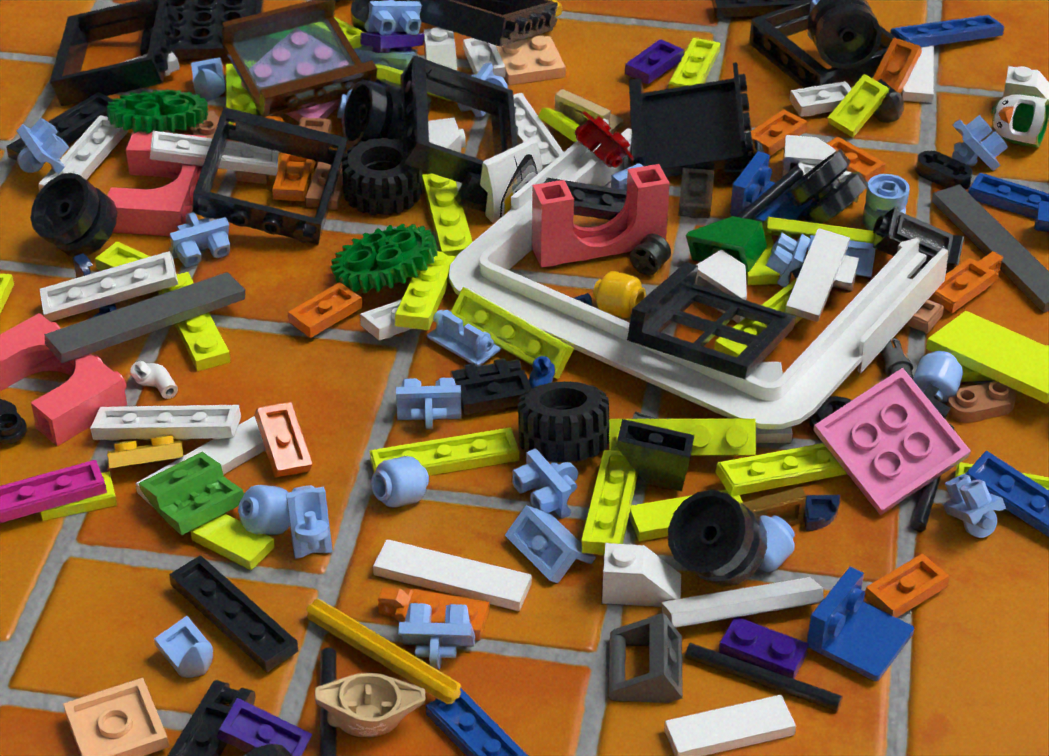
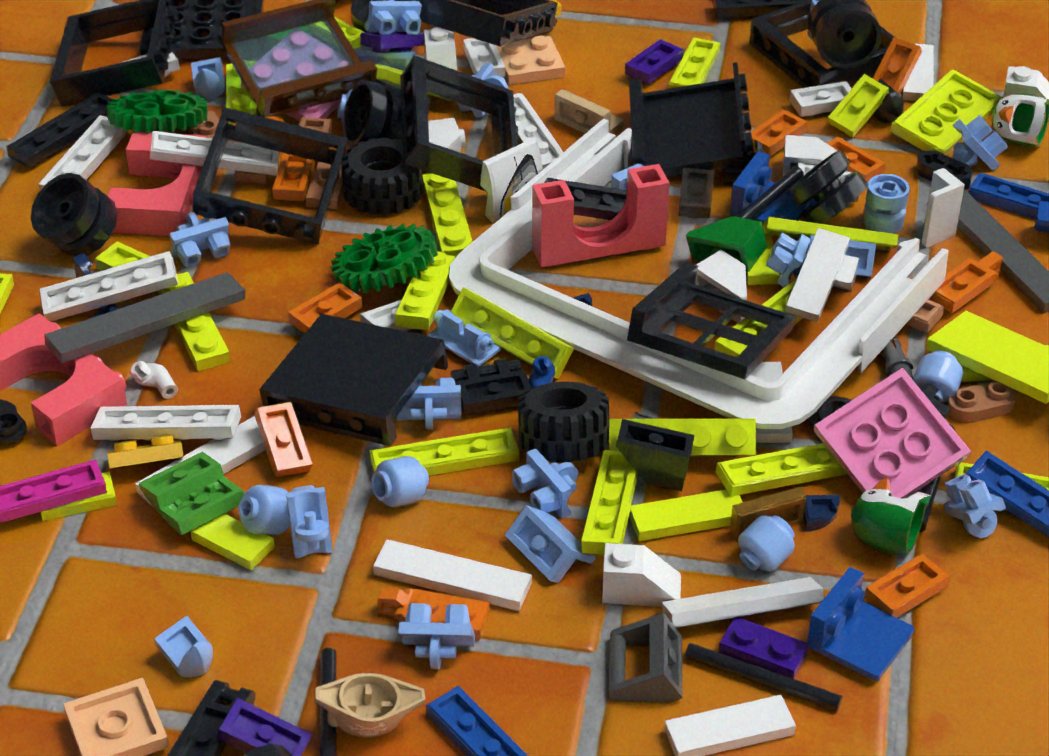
light blue hips [17,118,69,174] -> none
black plate [169,555,298,672] -> none
yellow axle [306,599,462,704] -> none
black plate [455,171,488,212] -> none
neon yellow tile [538,107,580,142] -> none
red hinge [575,111,634,168] -> none
yellow head [593,271,646,319] -> none
pearl dark grey wheel [630,234,671,275] -> none
black wheel [668,490,767,587] -> none
black window [873,207,964,274] -> none
blue tile [890,15,1004,47] -> none
none -> black panel [259,314,448,446]
none -> green piece [851,477,931,555]
none -> neon yellow tile [889,69,1003,156]
none -> white panel [922,168,965,248]

